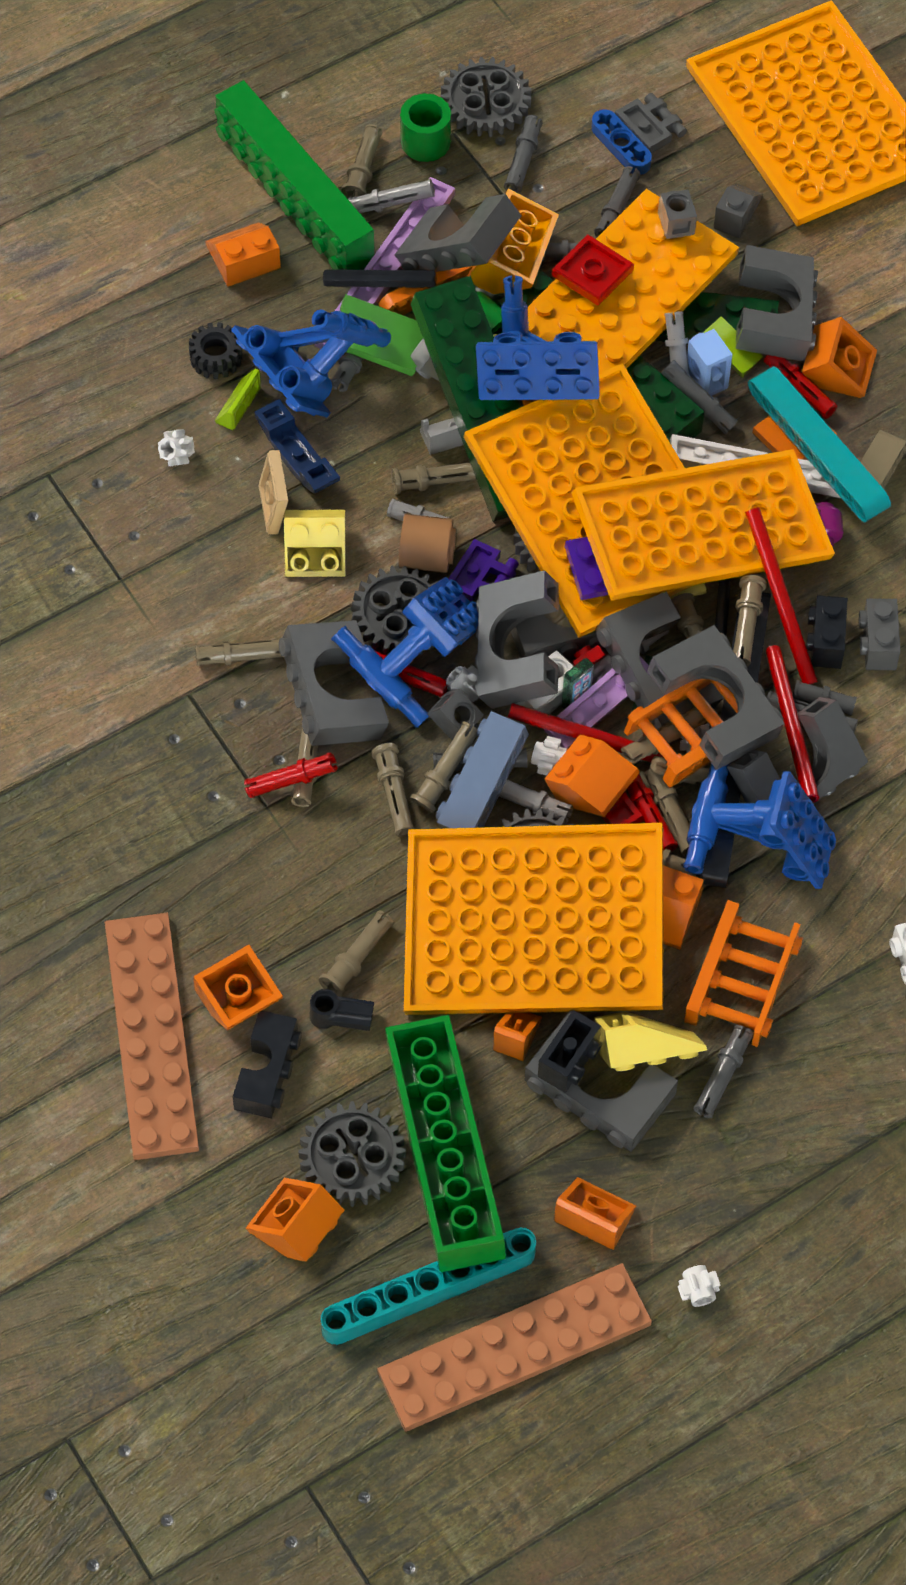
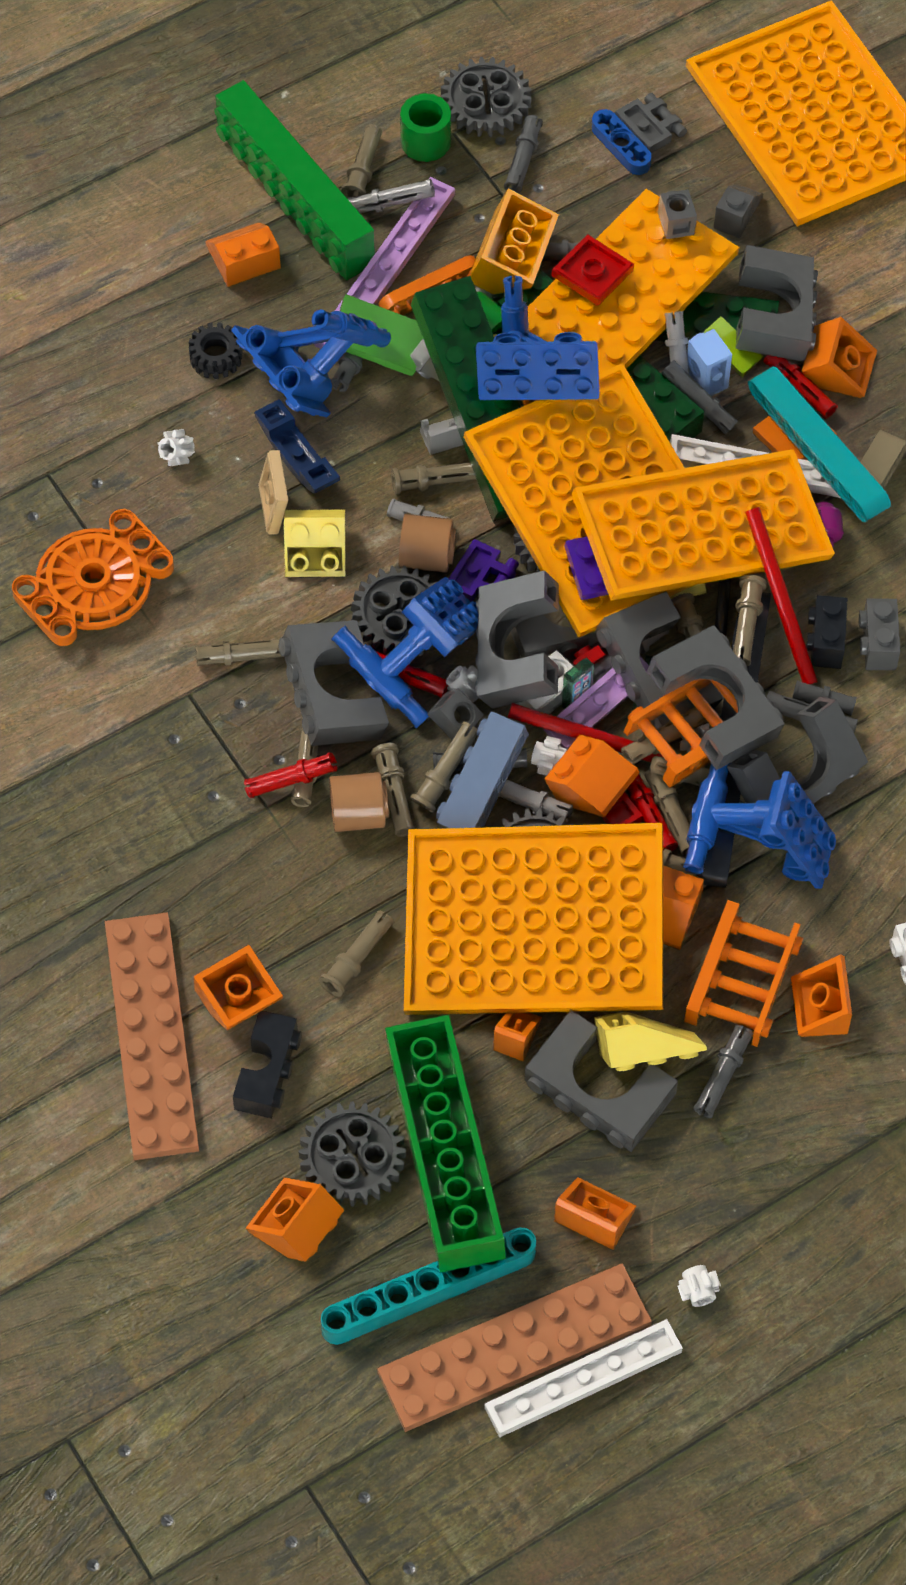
lime slope [215,368,261,430] -> none
black piece [309,989,374,1031] -> none
black axle [322,269,437,288] -> none
dark grey arch [394,194,522,272] -> none
black brick [538,1010,603,1093] -> none
dark grey pin [594,166,641,237] -> none
red piece [766,645,819,803] -> none
none -> orange piece [12,509,174,646]
none -> medium nougat piece [329,772,389,833]
none -> white plate [485,1319,683,1438]
none -> orange slope [791,954,852,1037]

